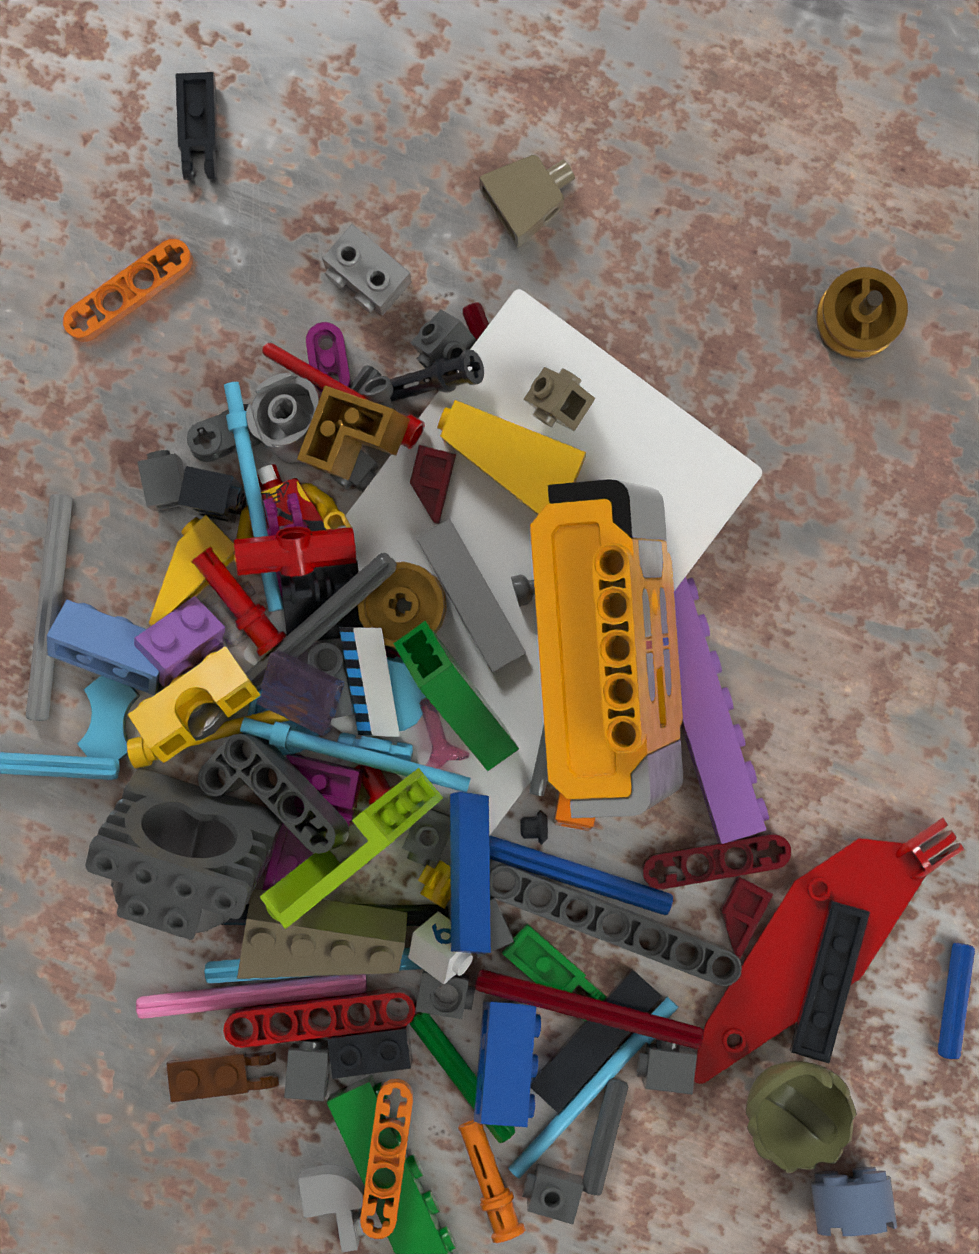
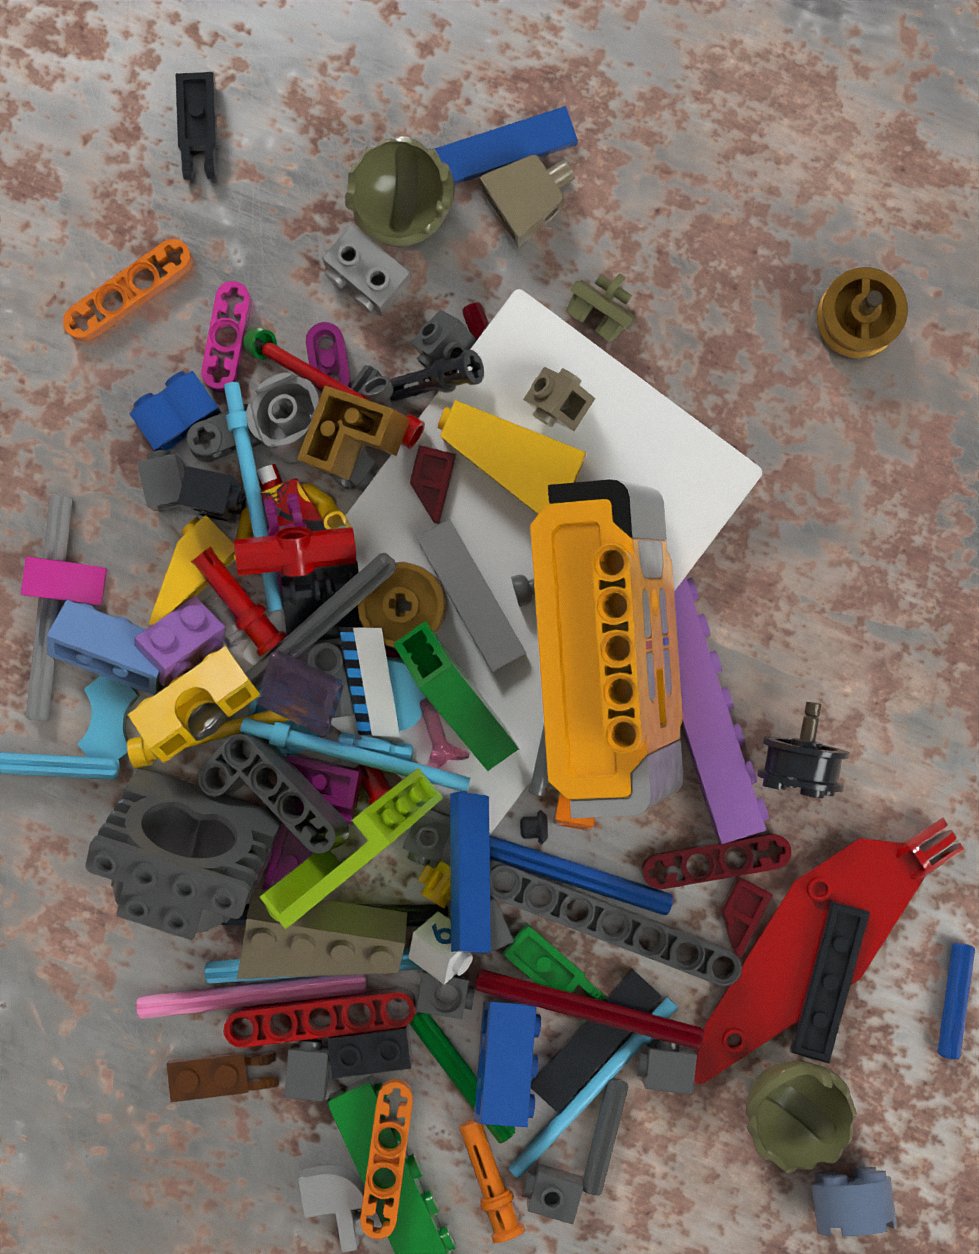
none -> dark pink slope [20,556,107,606]
none -> blue brick [129,371,222,451]
none -> dark pink beam [201,281,252,392]
none -> green hinge [243,327,277,360]
none -> olive piece [345,136,454,246]
none -> blue tile [434,106,578,185]
none -> olive hips [566,273,637,342]
none -> black wheel [757,701,850,798]

